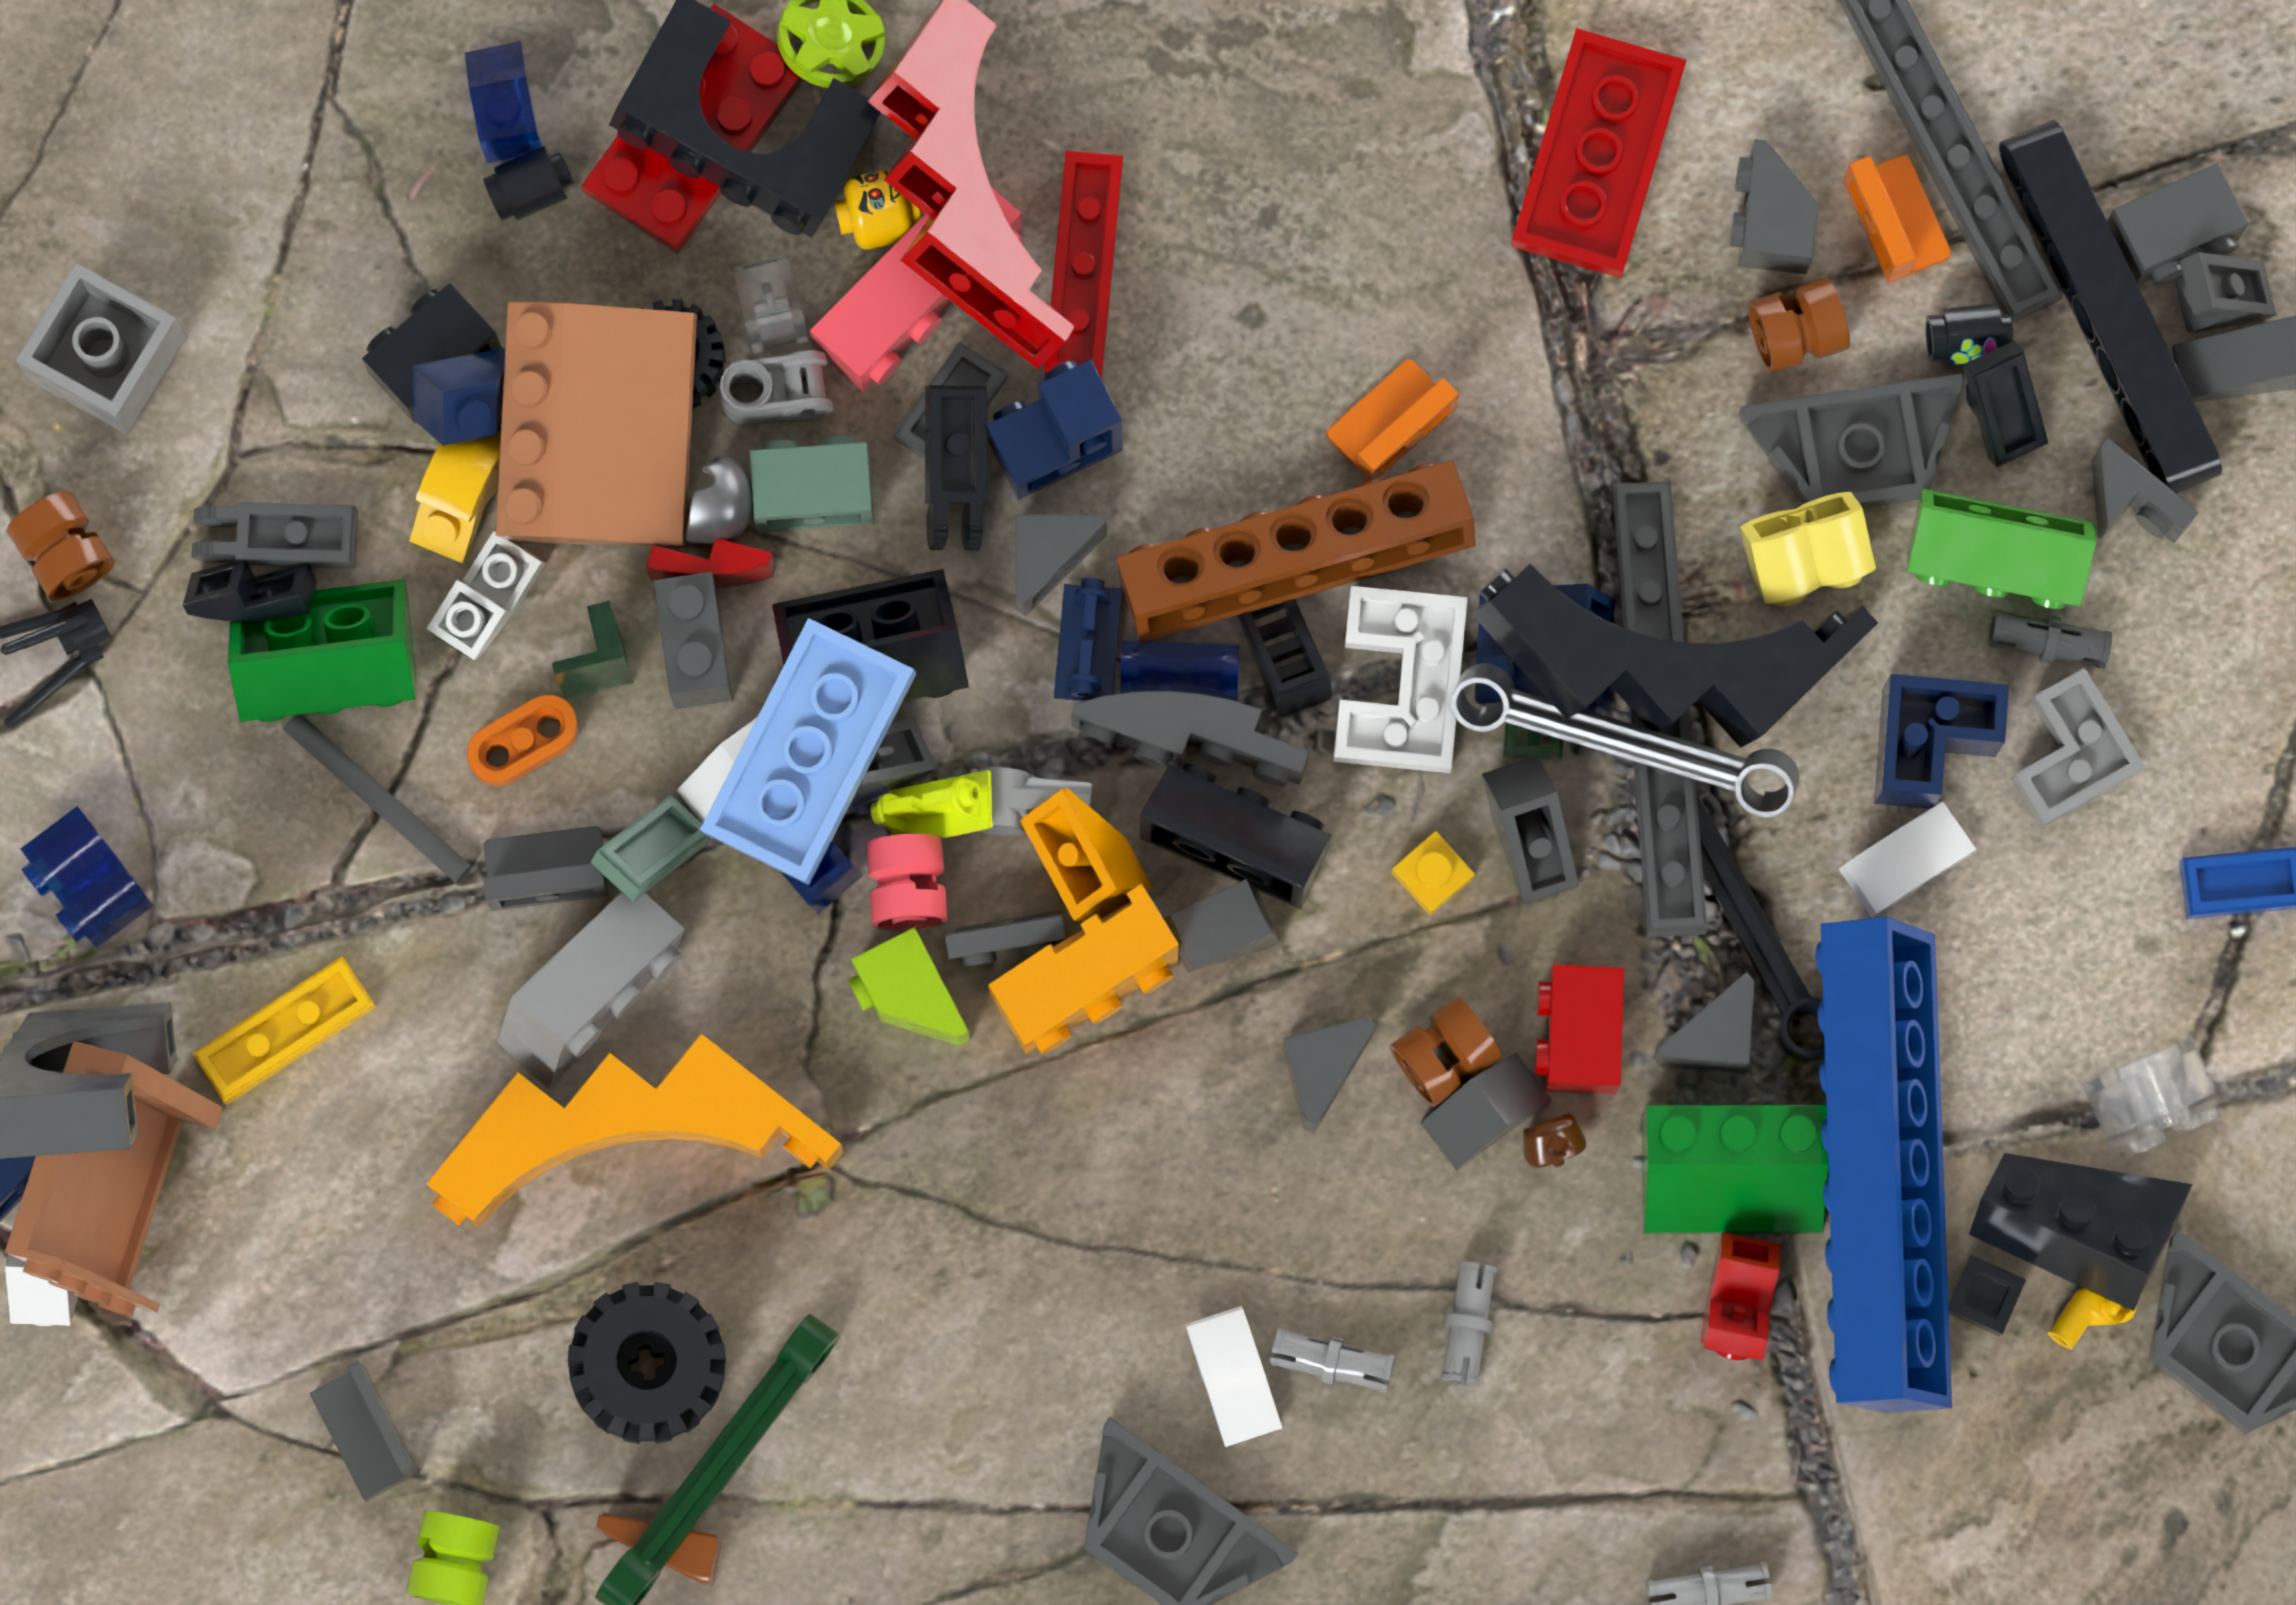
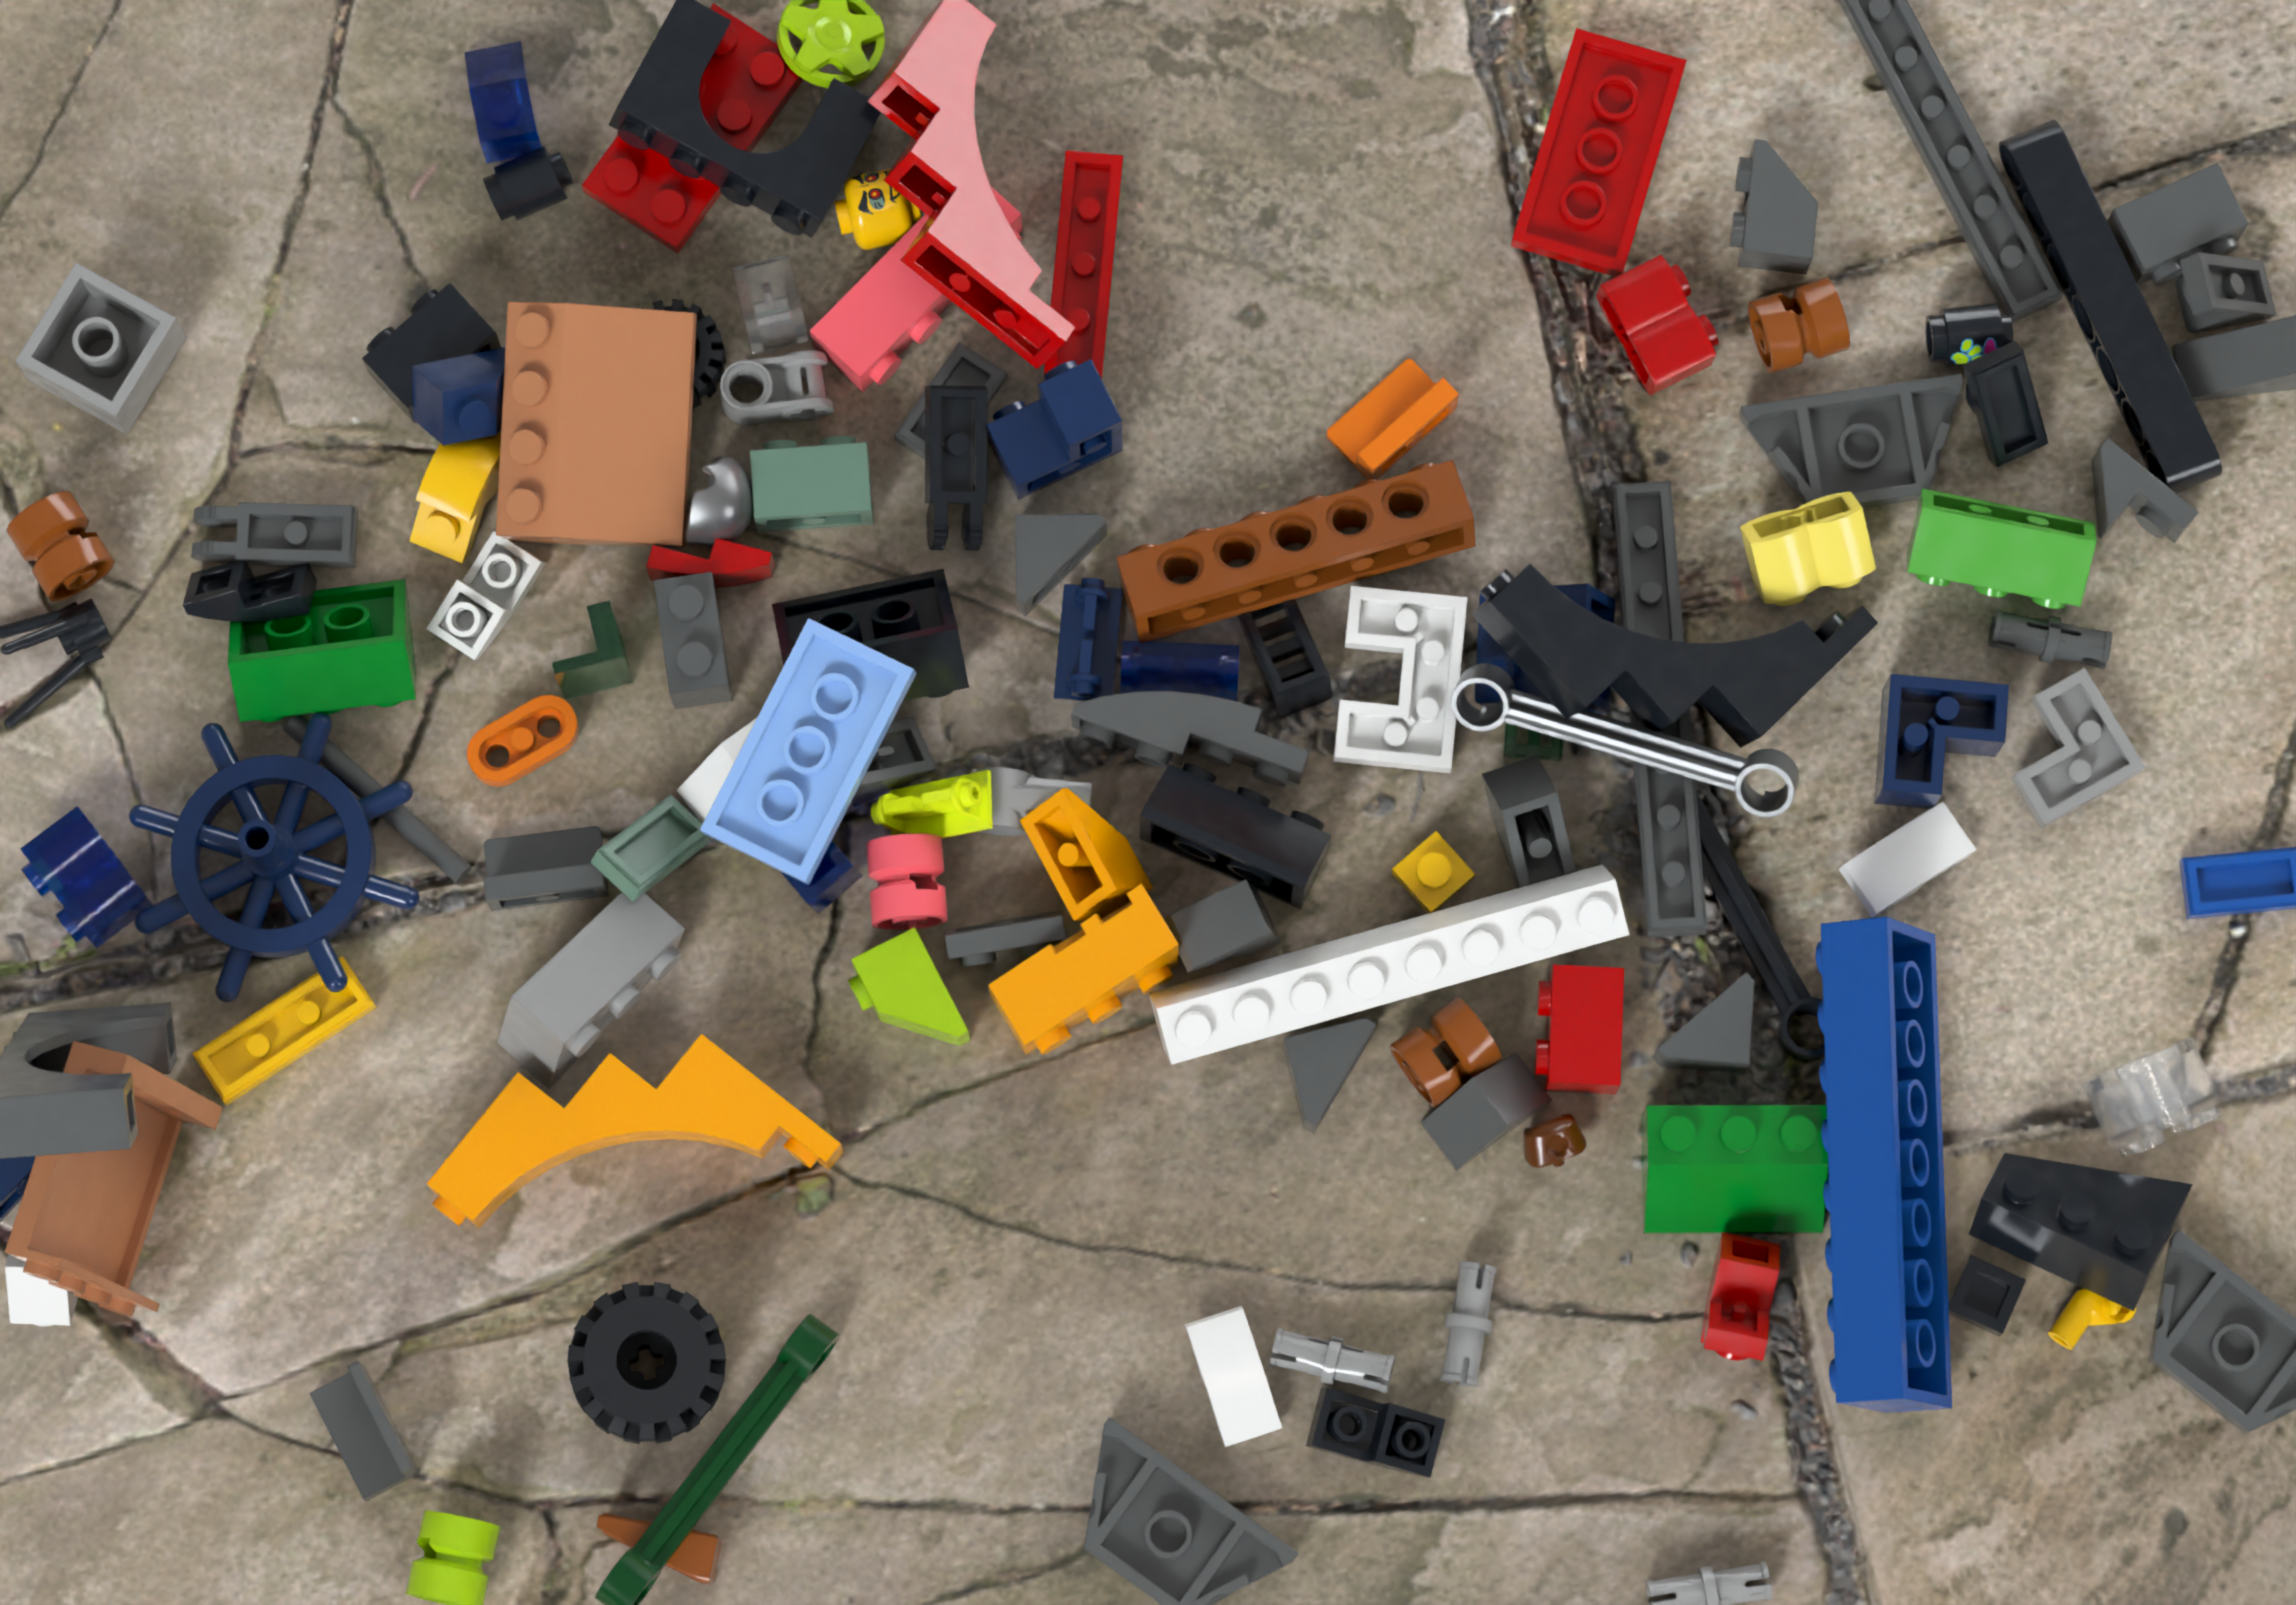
orange panel [1843,155,1951,284] -> none
none -> dark blue piece [129,713,420,1002]
none -> white brick [1148,864,1629,1065]
none -> black slope [1306,1387,1445,1478]
none -> red brick [1596,254,1719,396]

